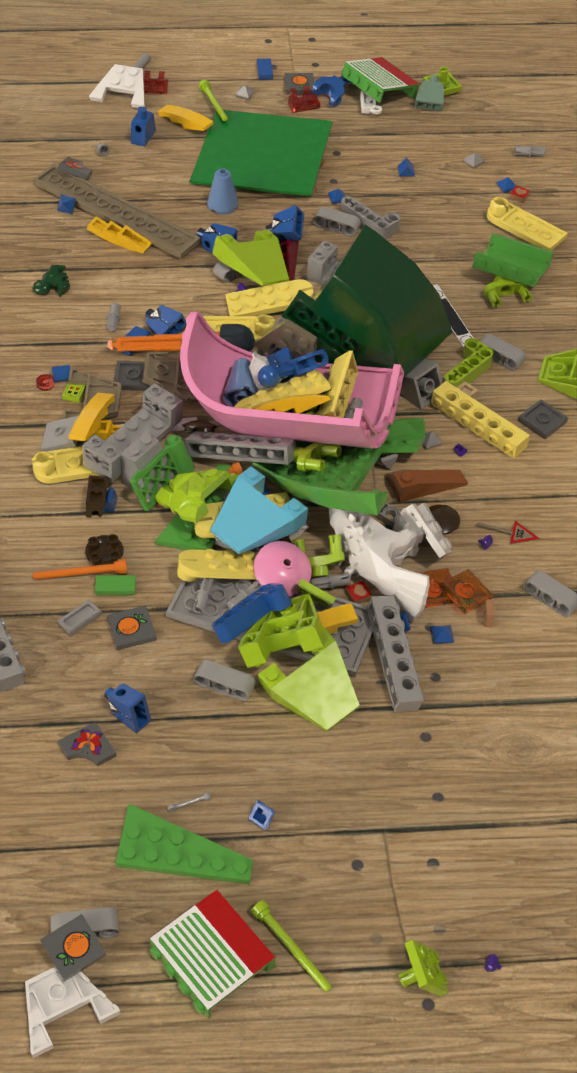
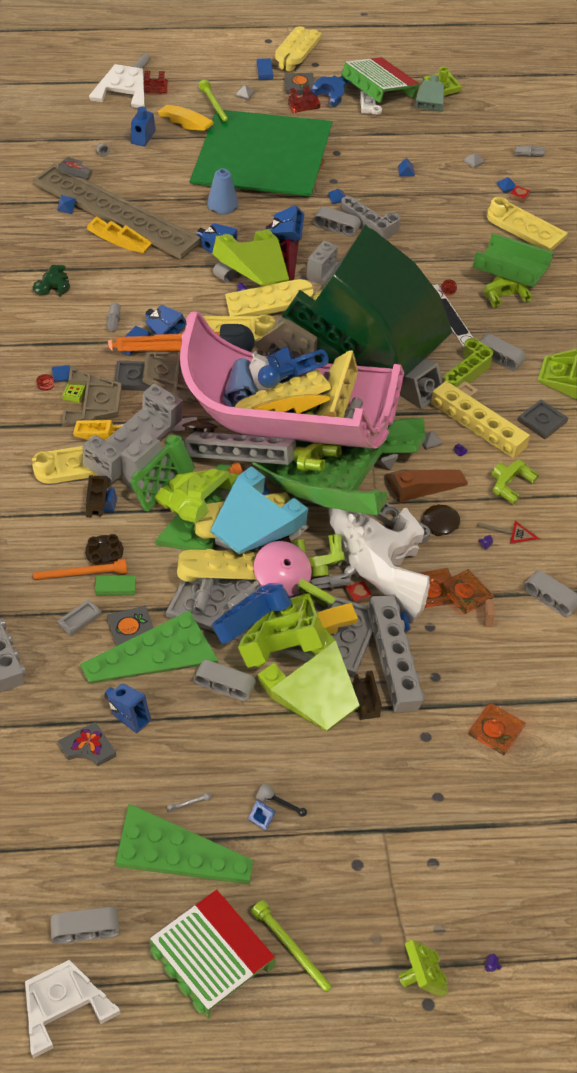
dark grey tile [40,914,106,982] -> none
light grey plate [41,416,79,452] -> none
yellow slope [68,393,115,441] -> none
white wing [406,503,452,558] -> none
blue slope [431,625,454,644] -> none
none -> bright green wing [80,611,218,684]
none -> hinge [256,783,307,817]
none -> light yellow plate [275,26,322,71]
none -> dark brown hinge [352,670,382,720]
none -> clear red plate [441,279,457,294]
none -> clear orange tile [468,702,526,756]
none -> lime connector [491,459,539,505]

